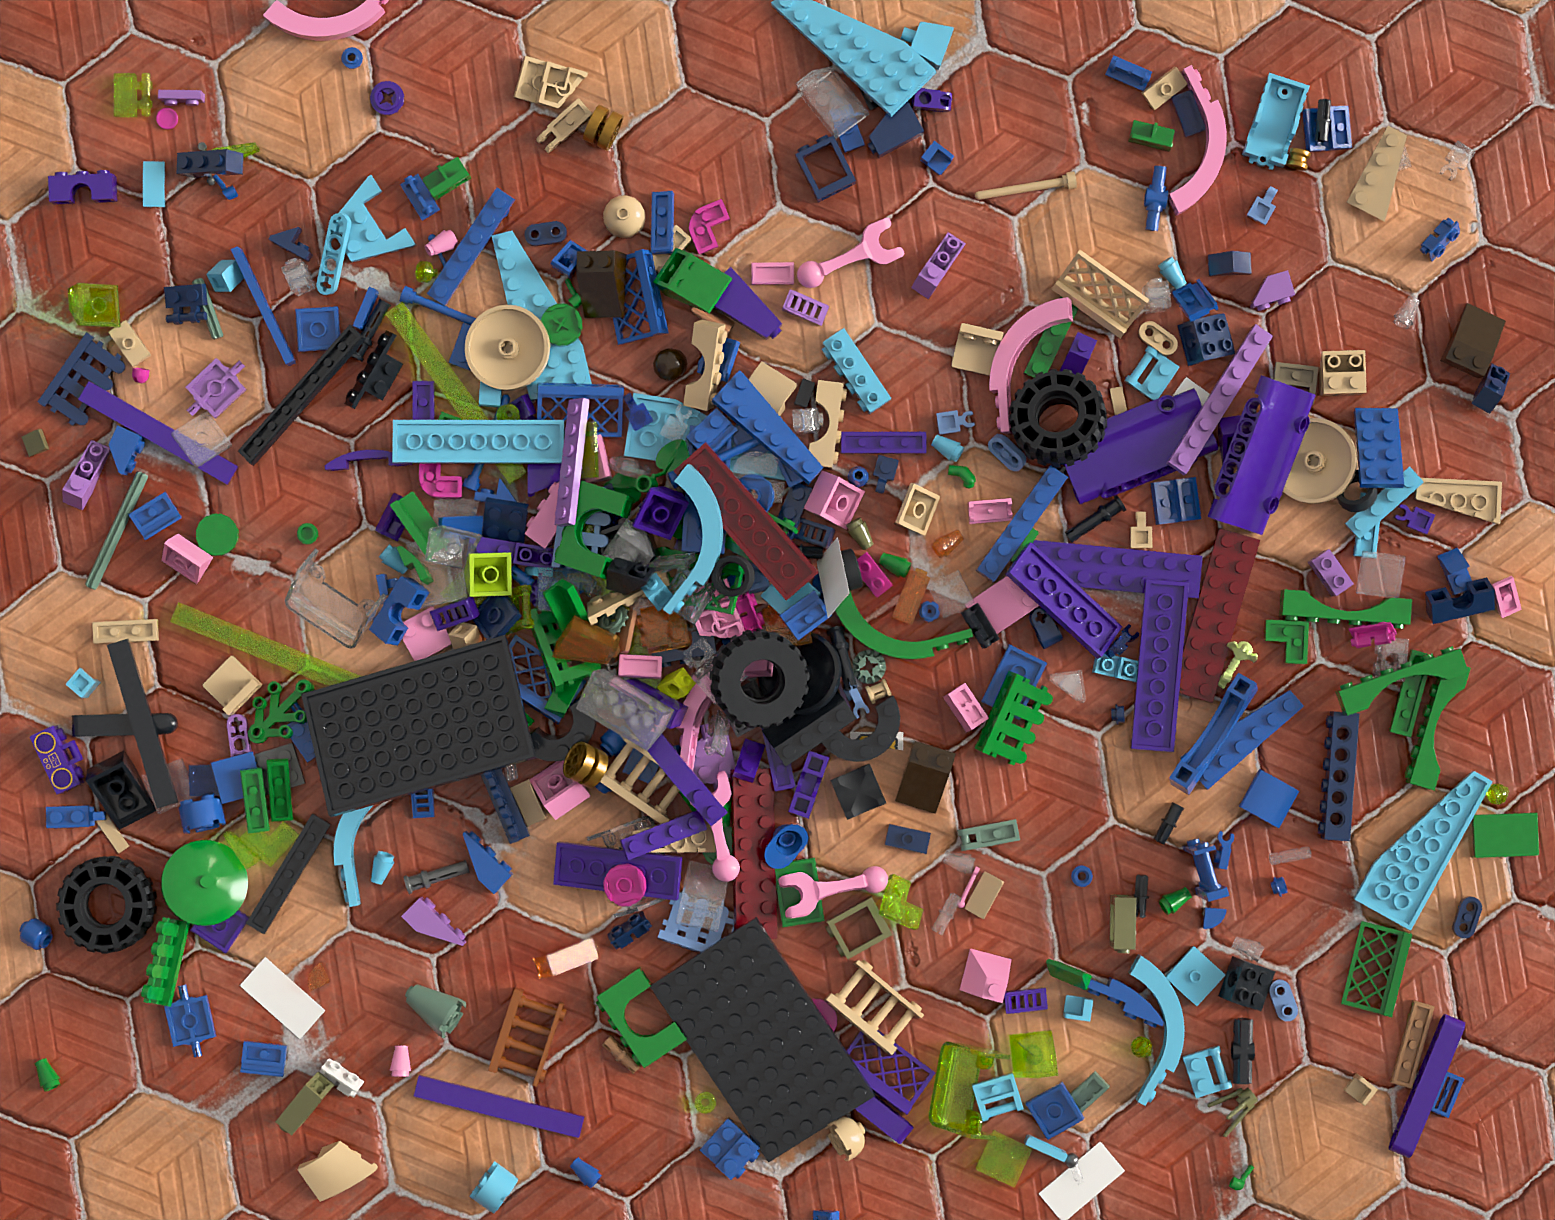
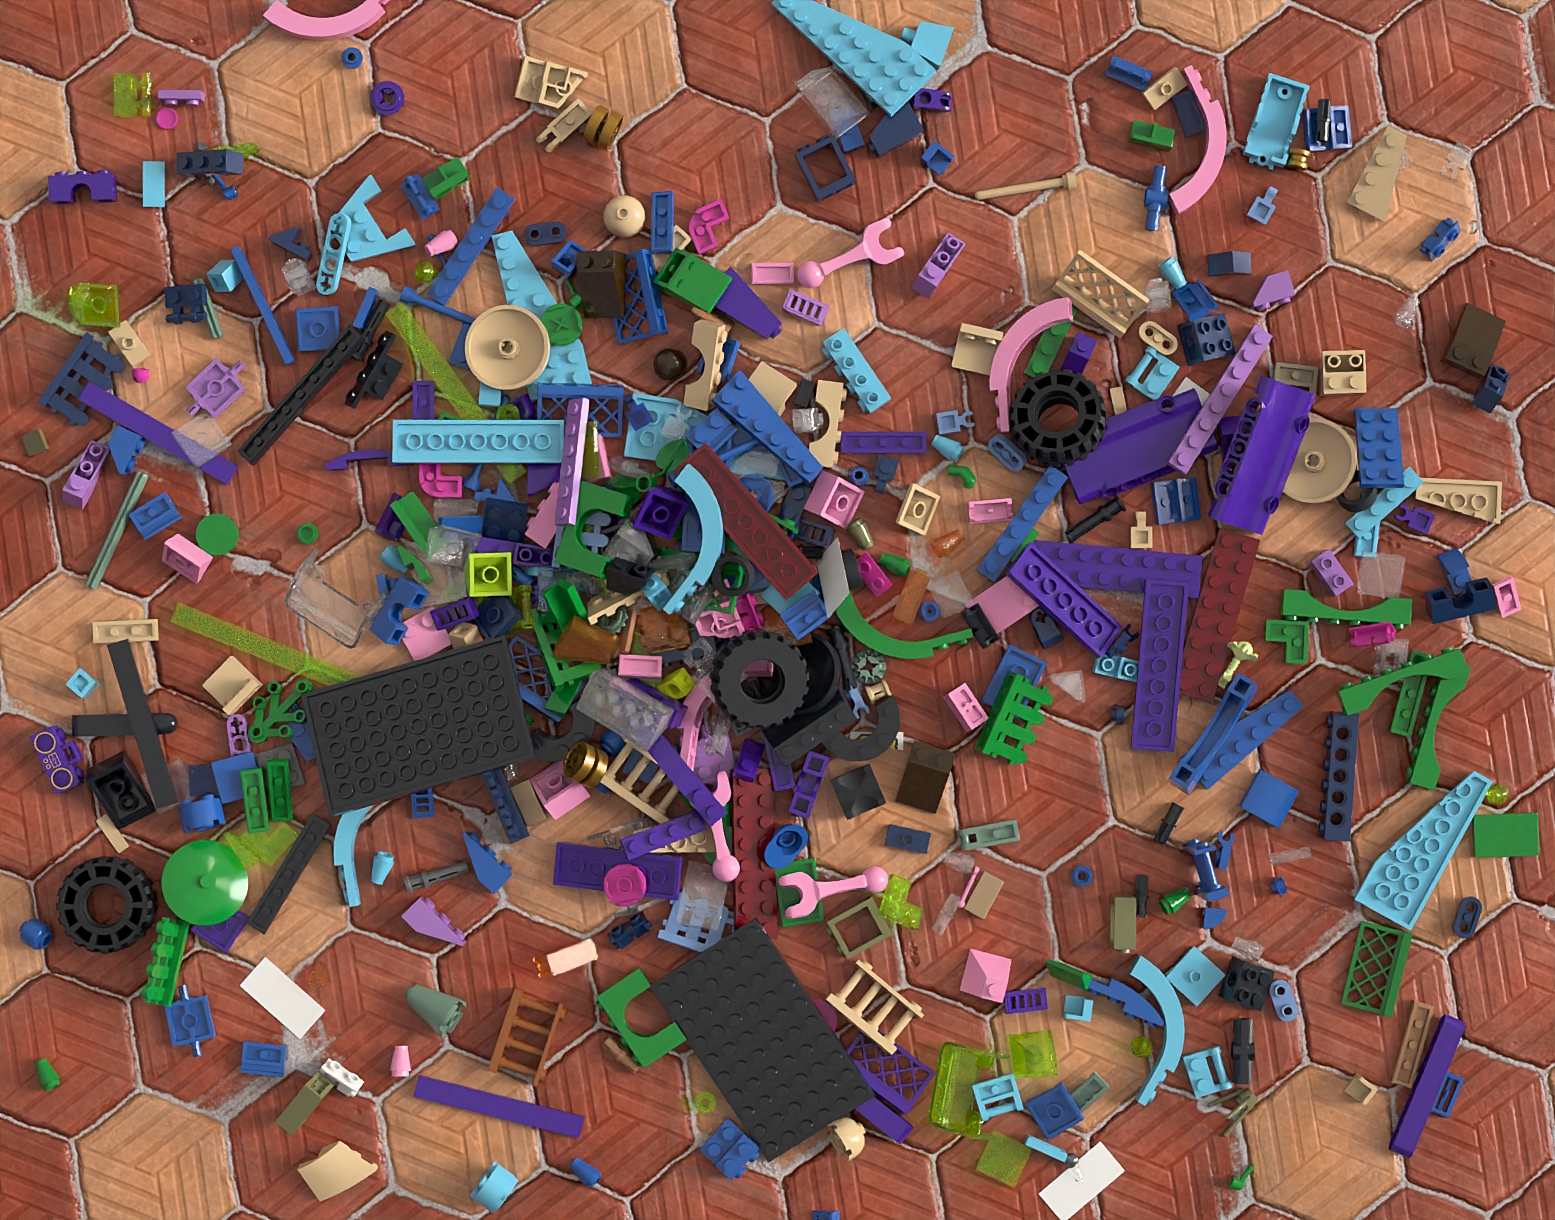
blue hinge [46,805,106,828] -> none

